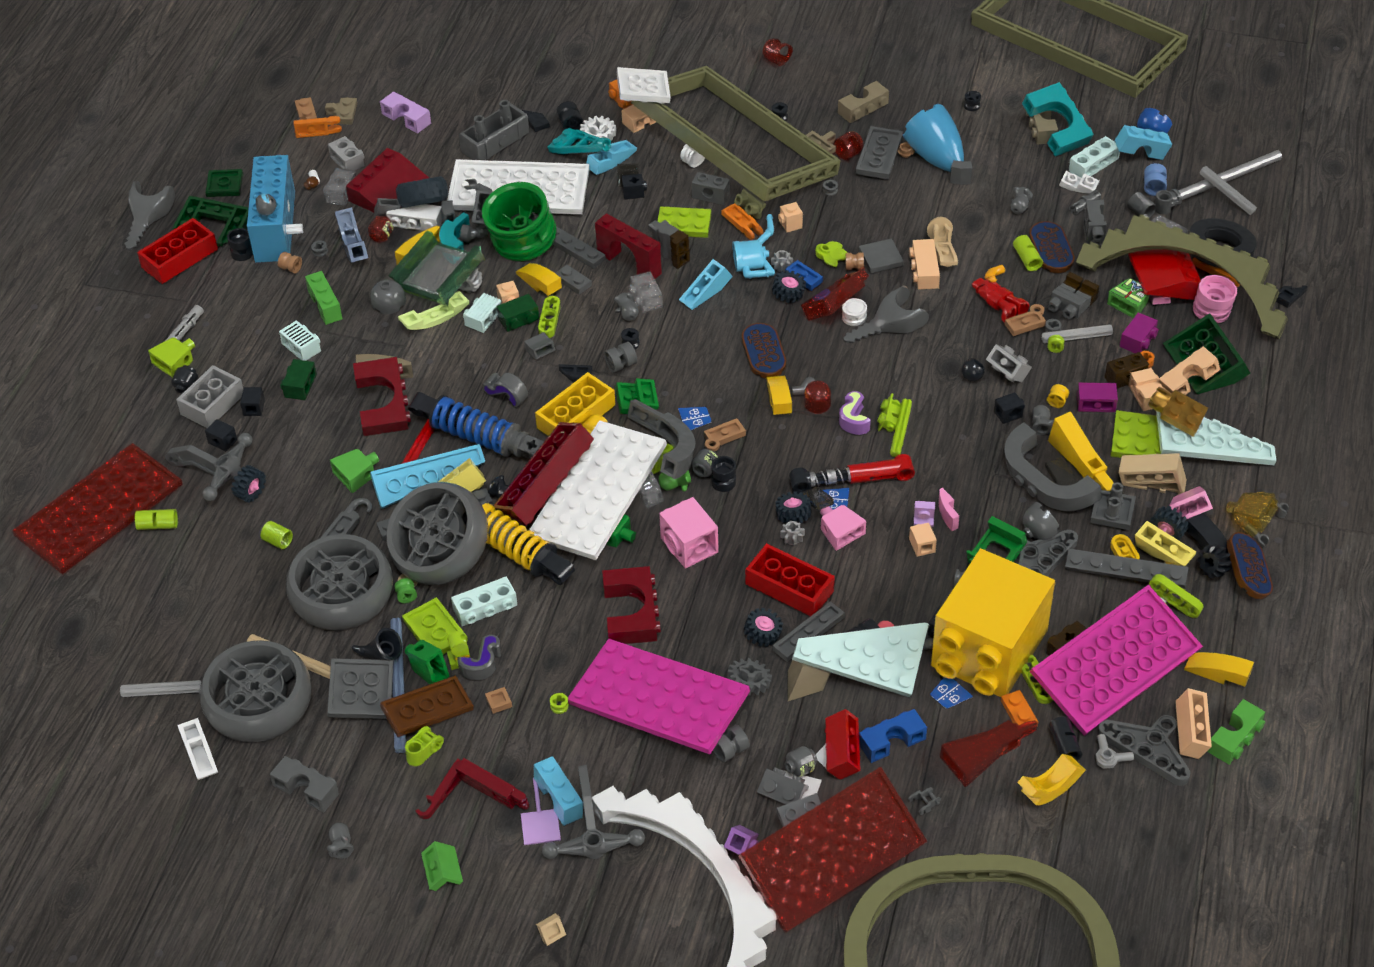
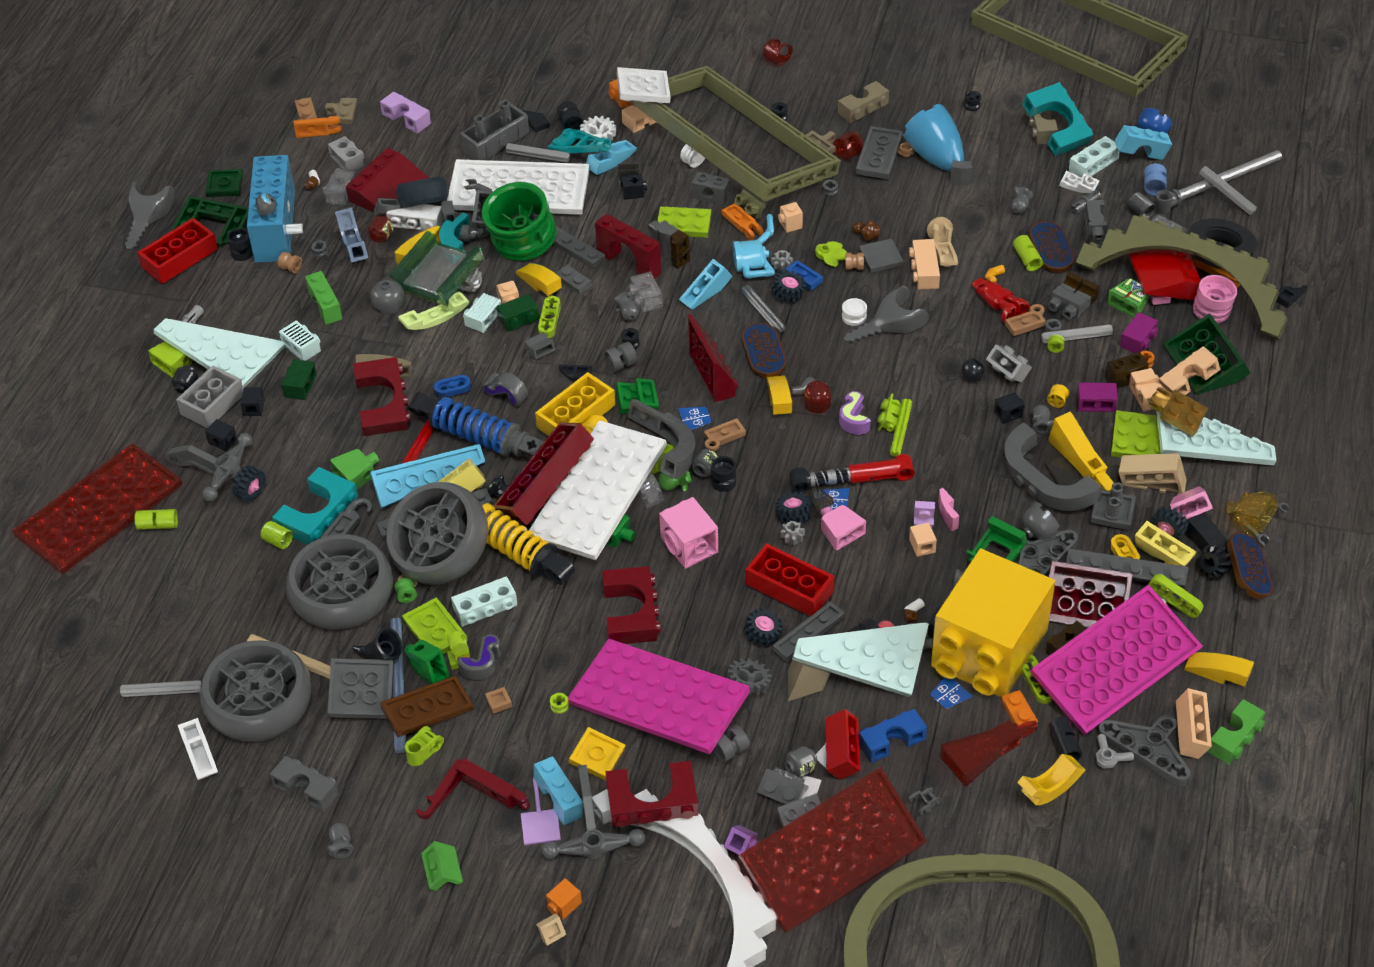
clear red piece [801,267,869,320] -> none
none -> light aqua wing [154,318,285,388]
none -> teal arch [272,467,358,545]
none -> blue plate [434,375,471,397]
none -> light grey axle [506,143,570,163]
none -> orange brick [546,879,582,919]
none -> yellow plate [568,727,625,781]
none -> dark red arch [605,760,698,827]
none -> dark red slope [688,314,738,403]
none -> dark grey axle [742,285,785,333]
none -> reddish brown animal [853,220,881,241]
none -> arm [904,598,925,623]
none -> dark red slope [1049,561,1133,628]

